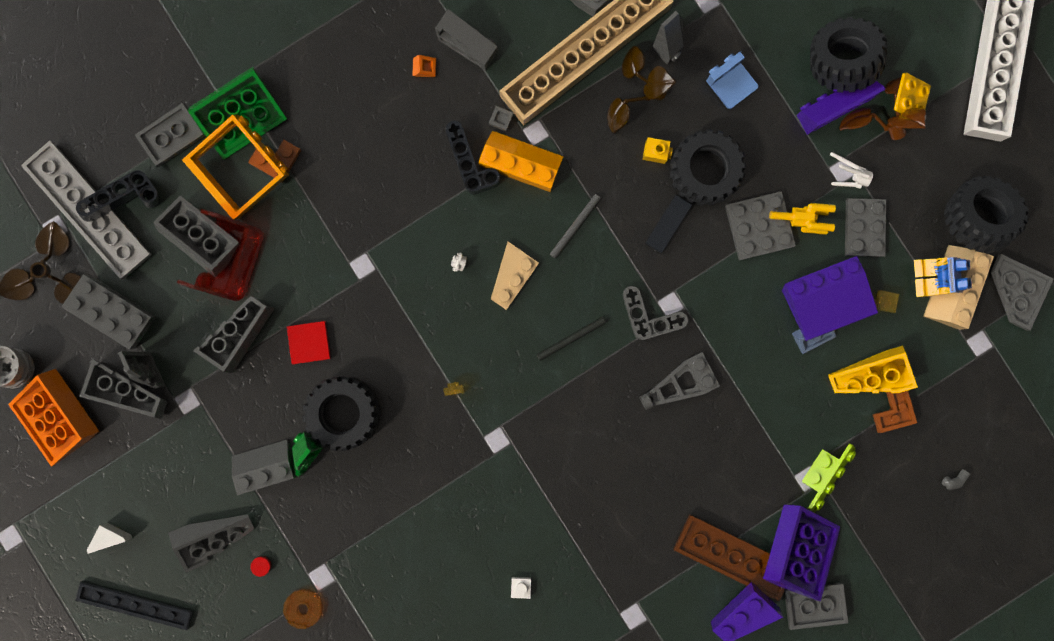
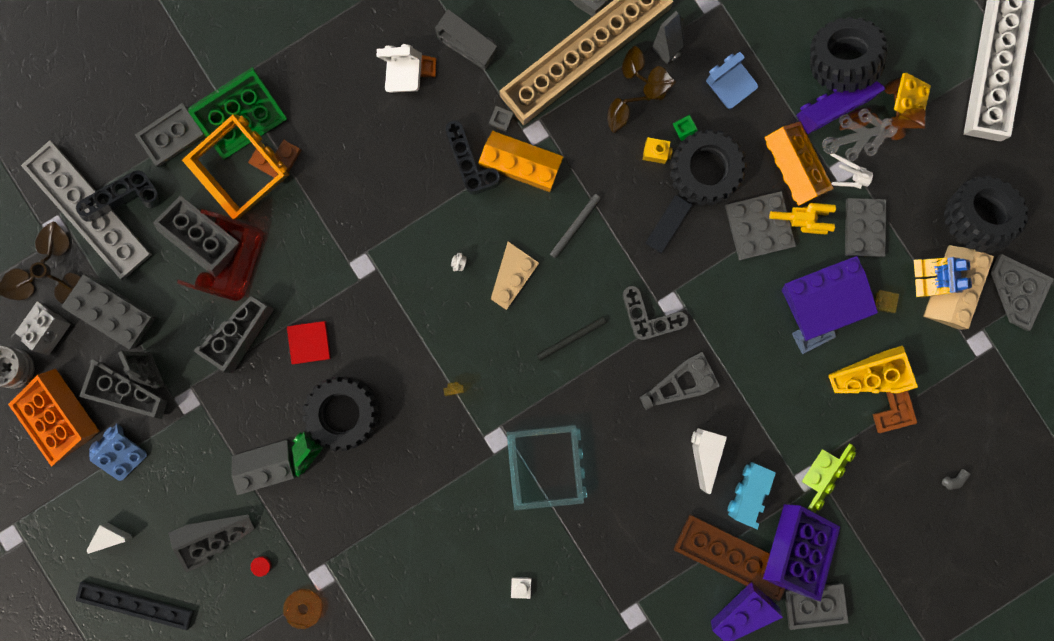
none -> light grey brick [15,301,71,356]
none -> medium blue bracket [89,423,146,481]
none -> white bracket [377,44,422,93]
none -> clear light blue window [507,425,587,510]
none -> green plate [673,115,698,141]
none -> white slope [691,428,727,494]
none -> medium azure wedge [728,462,776,530]
none -> light orange slope [764,121,834,206]
none -> clear plant [822,109,898,161]

